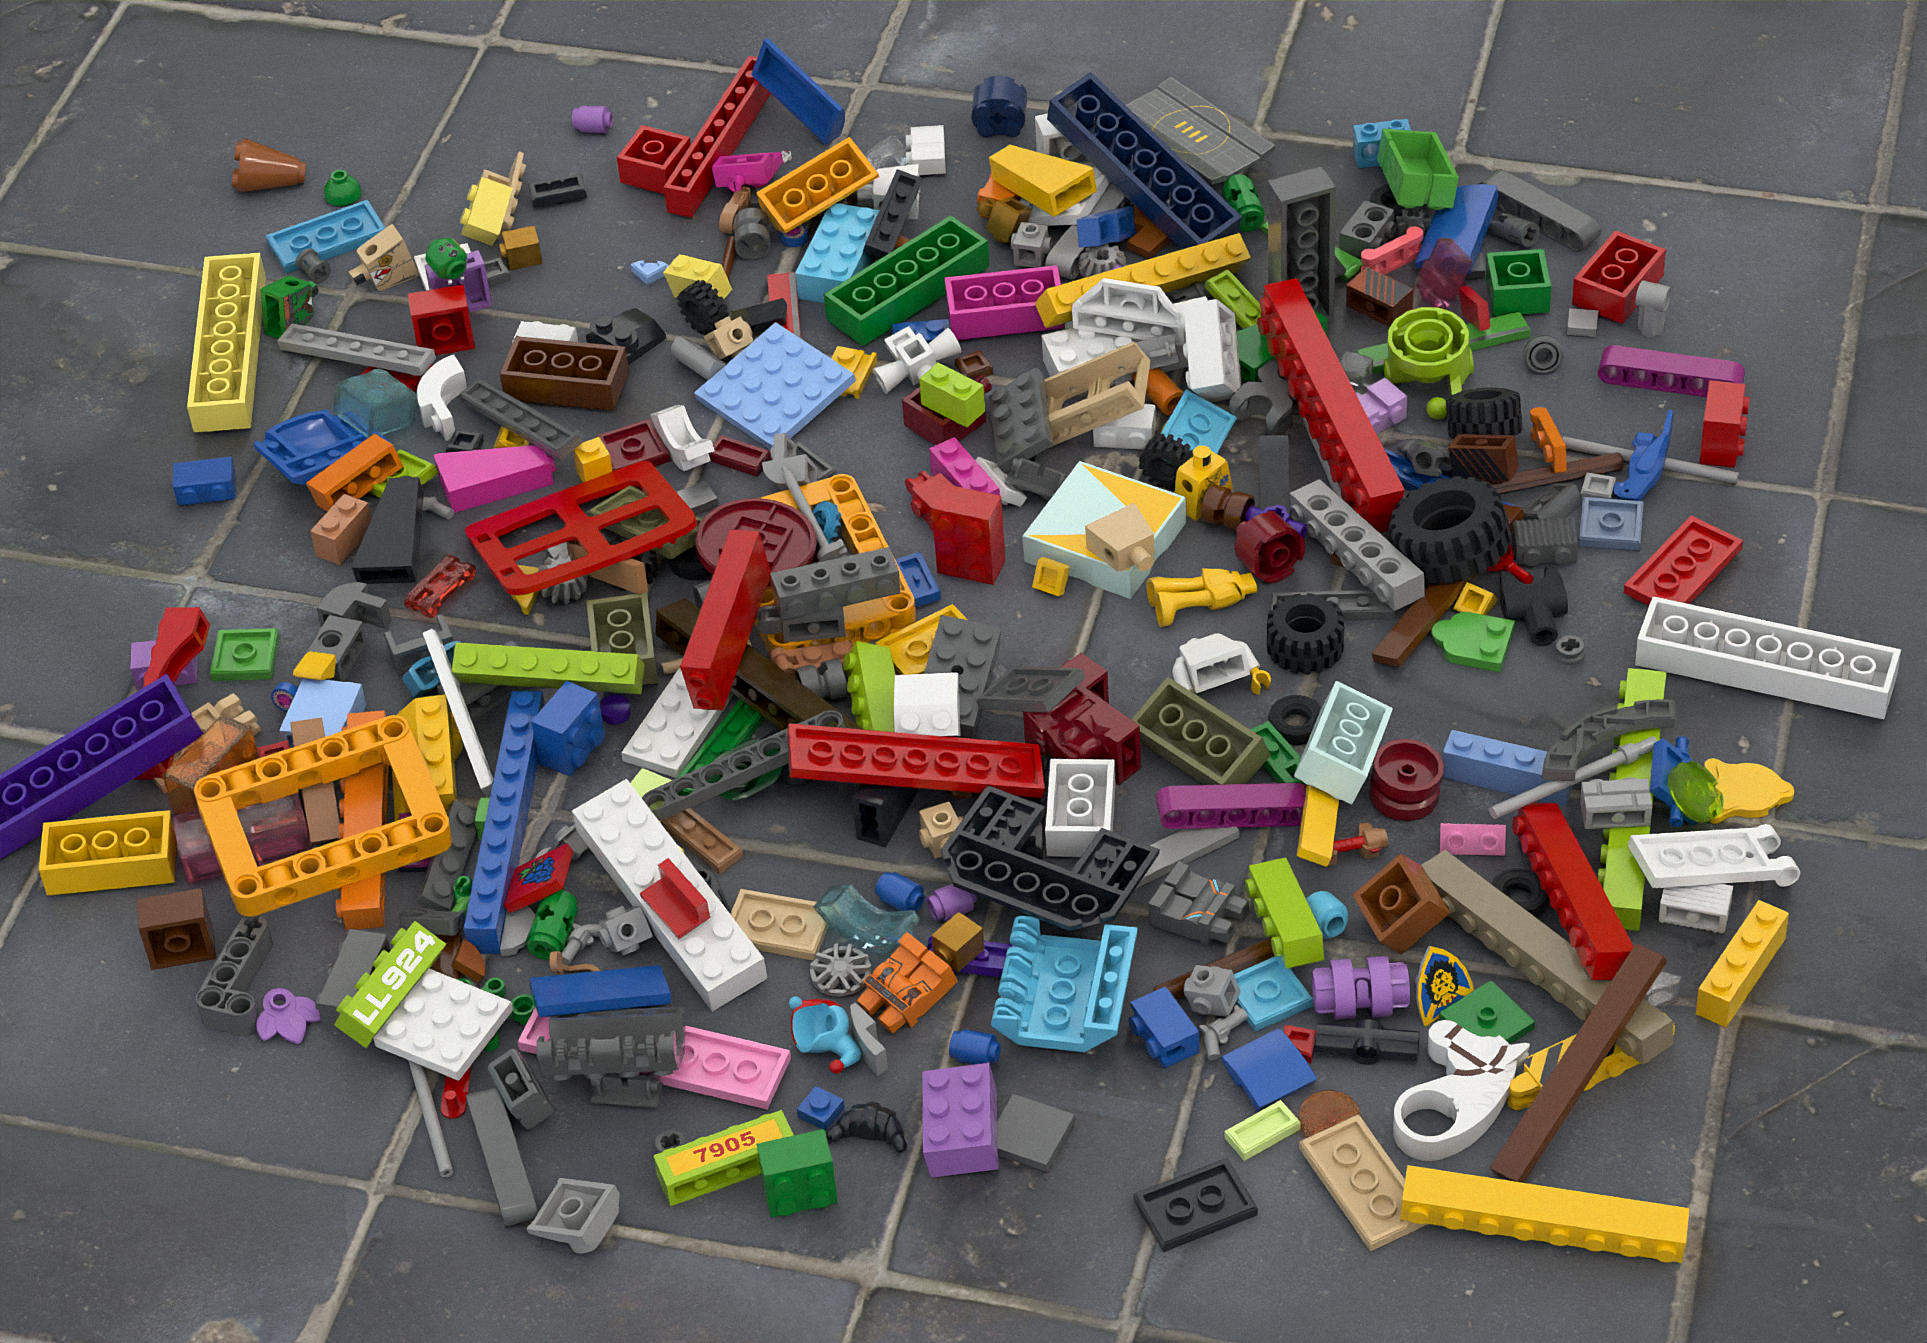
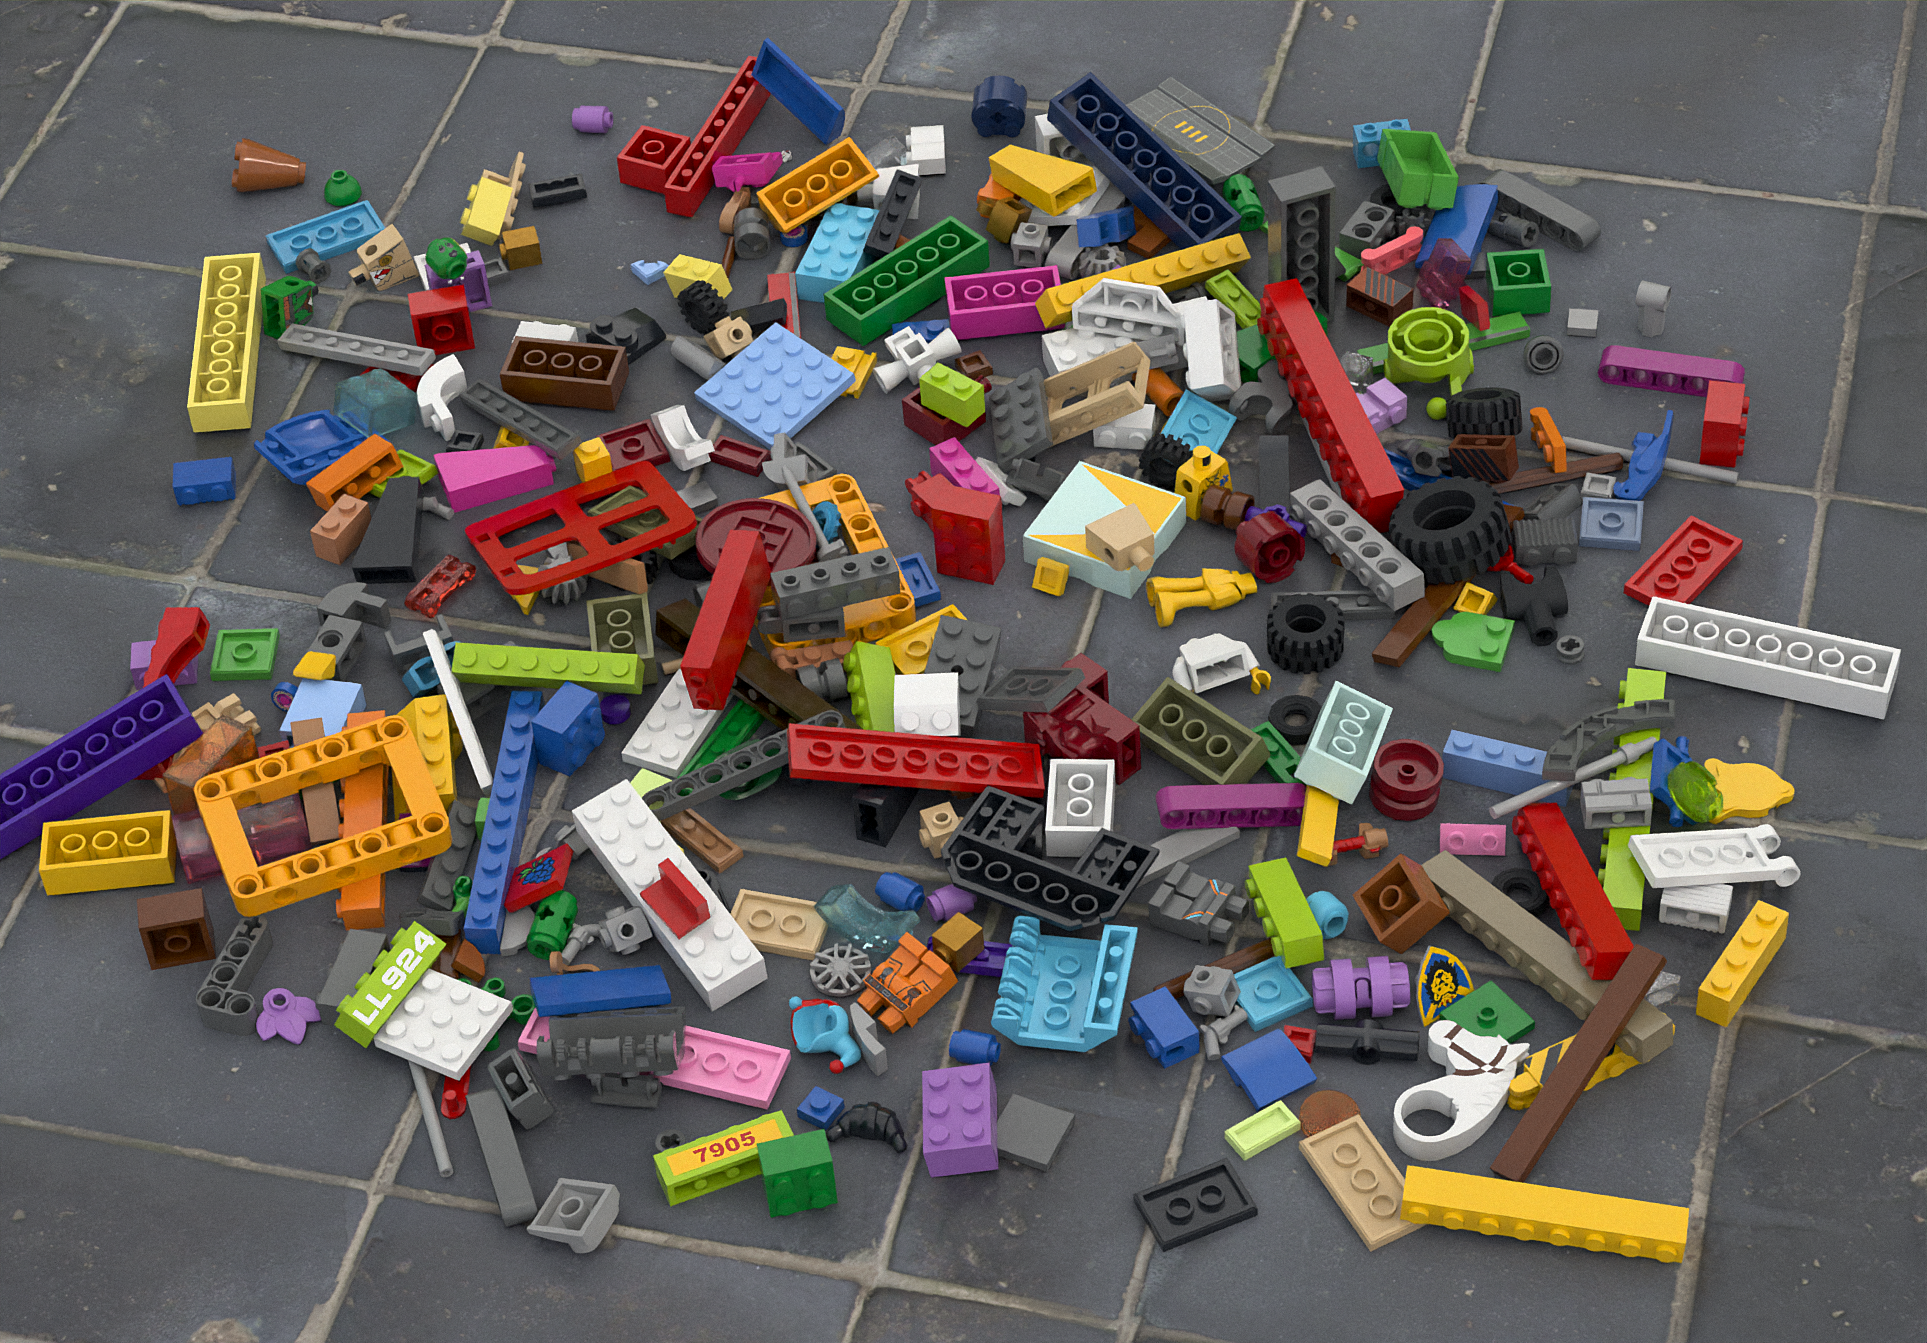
red brick [1572,230,1666,324] -> none

